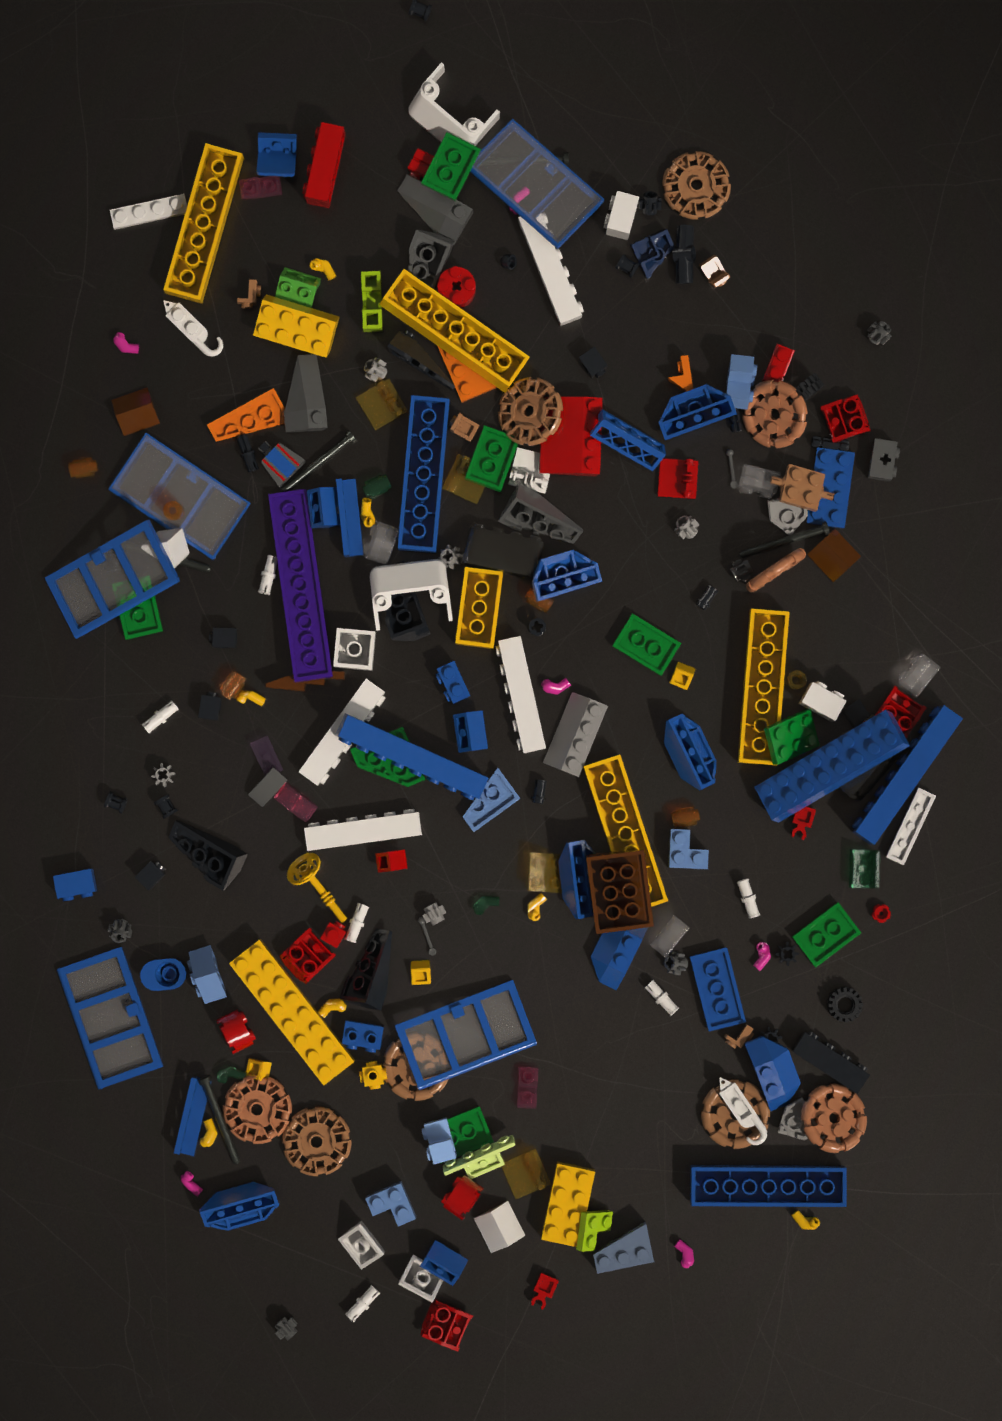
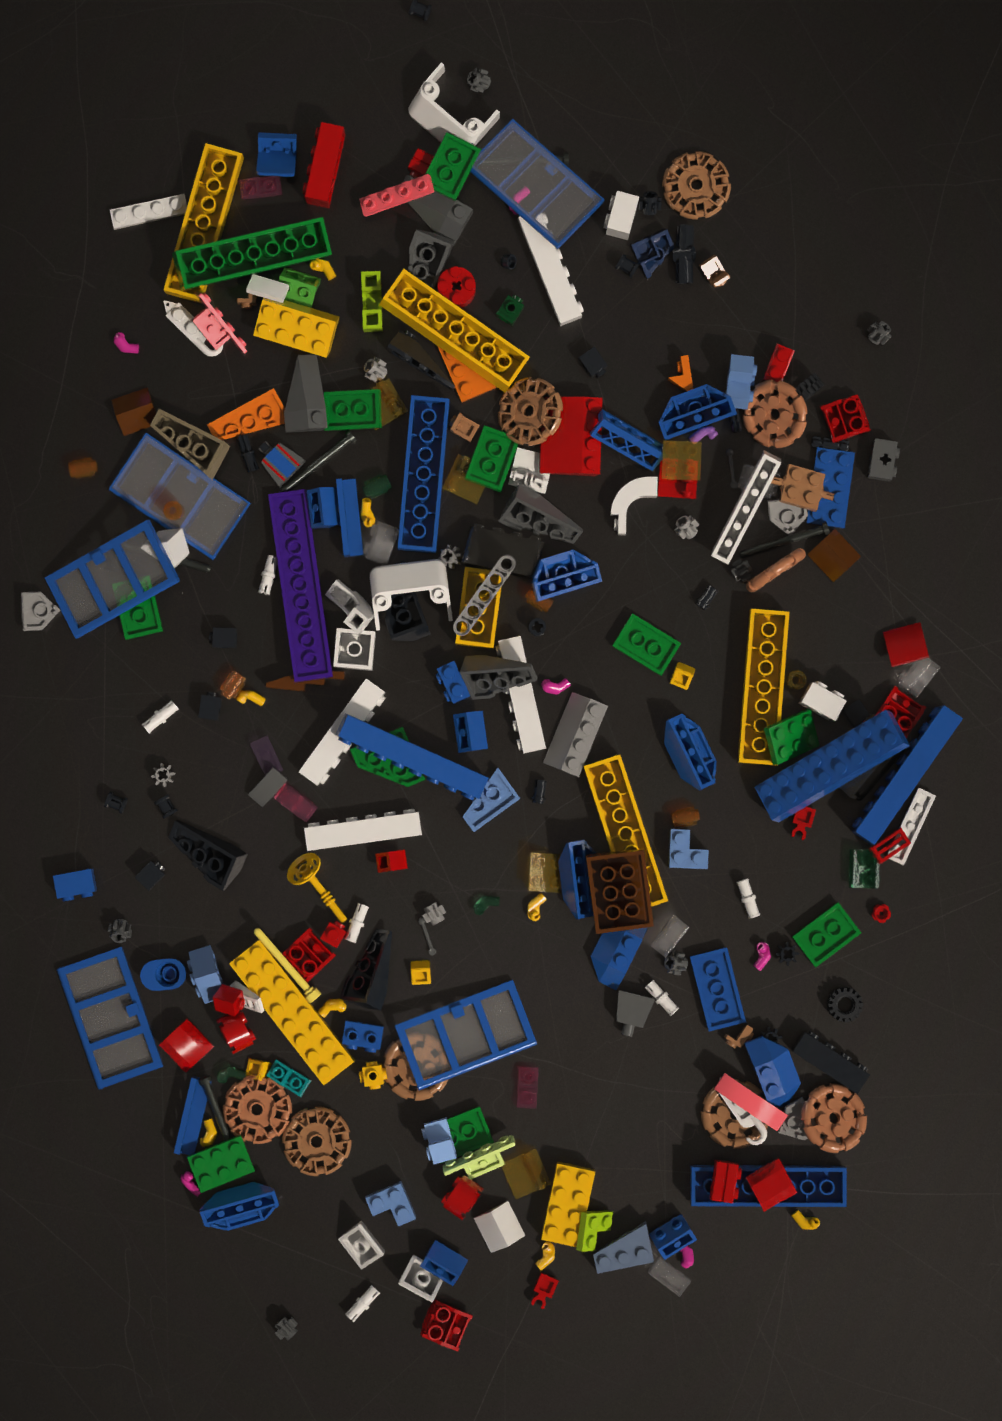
none -> light grey plate [20,592,60,631]
none -> dark tan wedge [150,409,230,480]
none -> red slope [159,1019,214,1073]
none -> green brick [172,217,332,291]
none -> green plate [187,1135,255,1193]
none -> coral bracket [191,291,248,354]
none -> red brick [213,984,245,1017]
none -> white slope [230,981,264,1013]
none -> white tile [246,274,289,303]
none -> light yellow piece [254,928,321,1003]
none -> teal slope [266,1059,311,1097]
none -> green plate [324,389,382,431]
none -> white arch [325,579,374,634]
none -> coral bracket [360,174,434,217]
none -> light grey beam [453,554,516,636]
none -> dark grey wedge [460,655,537,700]
none -> dark grey gear [467,68,491,93]
none -> dark green brick [496,295,524,326]
none -> yellow arm [535,1242,555,1271]
none -> white arch [610,477,658,535]
none -> dark grey torso [616,989,655,1037]
none -> clear brick [648,1256,691,1297]
none -> blue brick [649,1214,697,1260]
none -> clear yellow hinge [662,440,702,481]
none -> medium lavender arm [689,426,718,445]
none -> red brick [709,1160,742,1203]
none -> white brick [711,450,781,564]
none -> coral slope [714,1073,788,1131]
none -> red slope [746,1158,797,1212]
none -> red tile [869,827,911,865]
none -> red slope [883,622,929,667]

